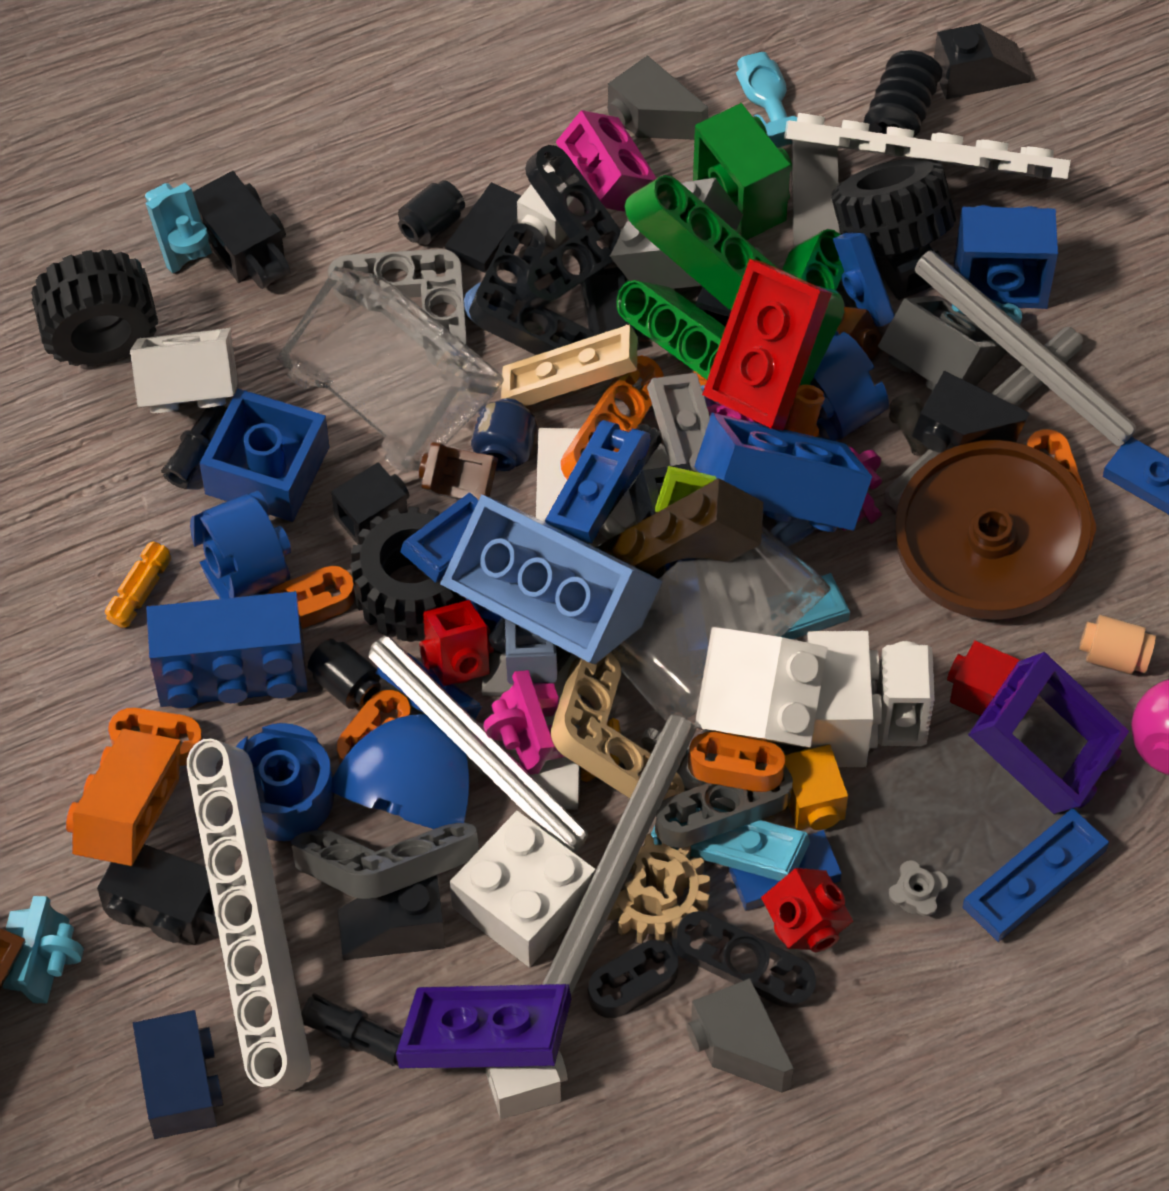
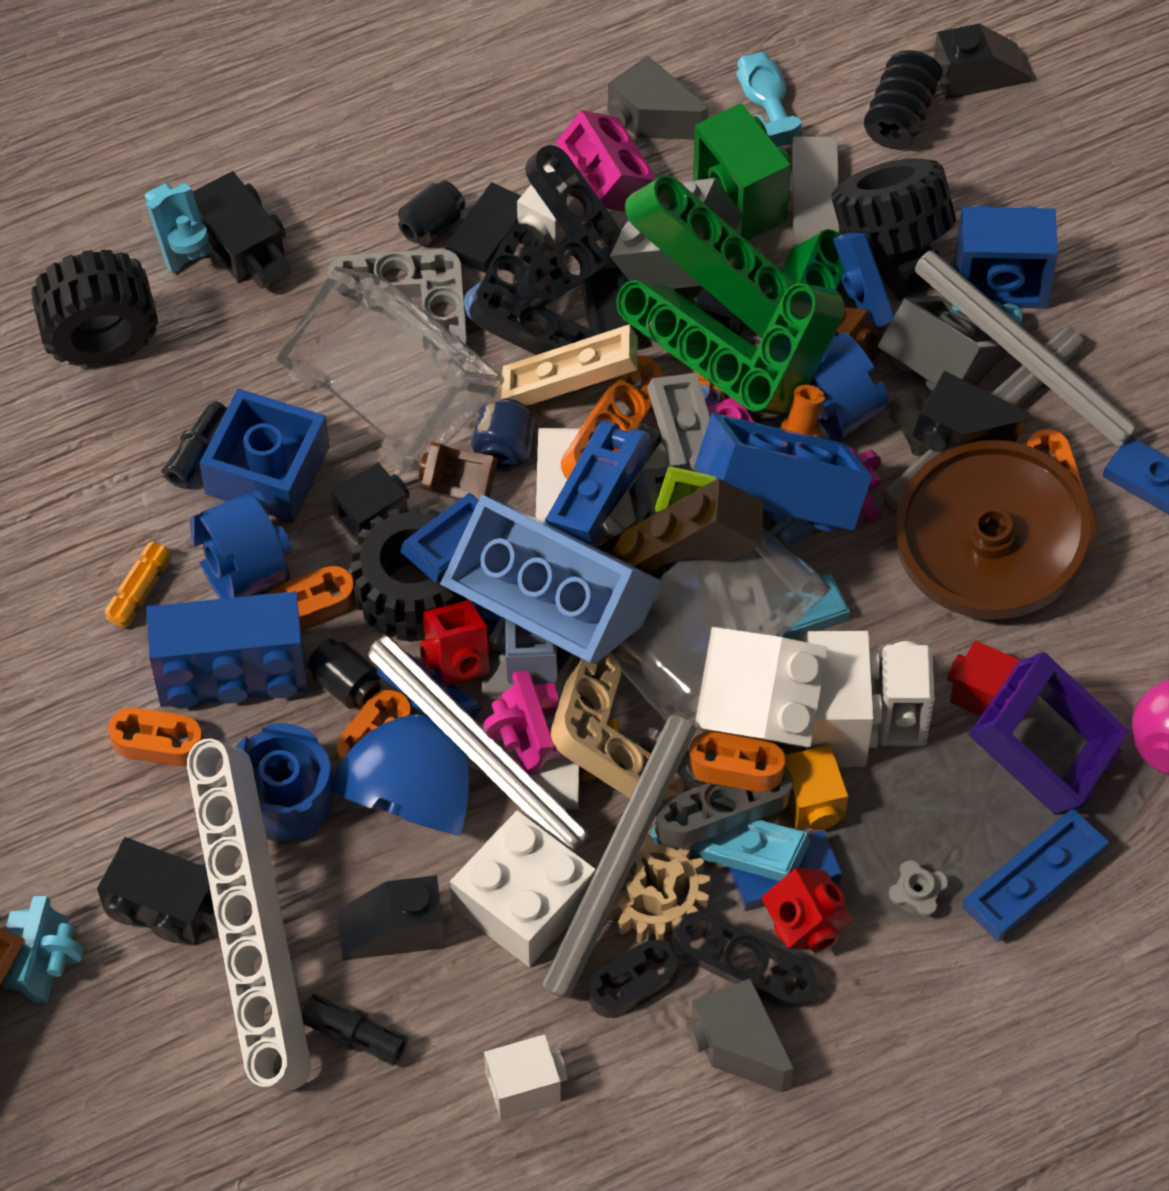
orange brick [66,729,180,866] -> none
white brick [130,328,238,413] -> none
dark blue brick [132,1010,224,1139] -> none
dark grey beam [291,823,480,899] -> none
dark purple tile [396,984,572,1069] -> none
red plate [702,259,832,430] -> none
white wing [784,113,1071,179] -> none
light nougat brick [1079,615,1156,675] -> none

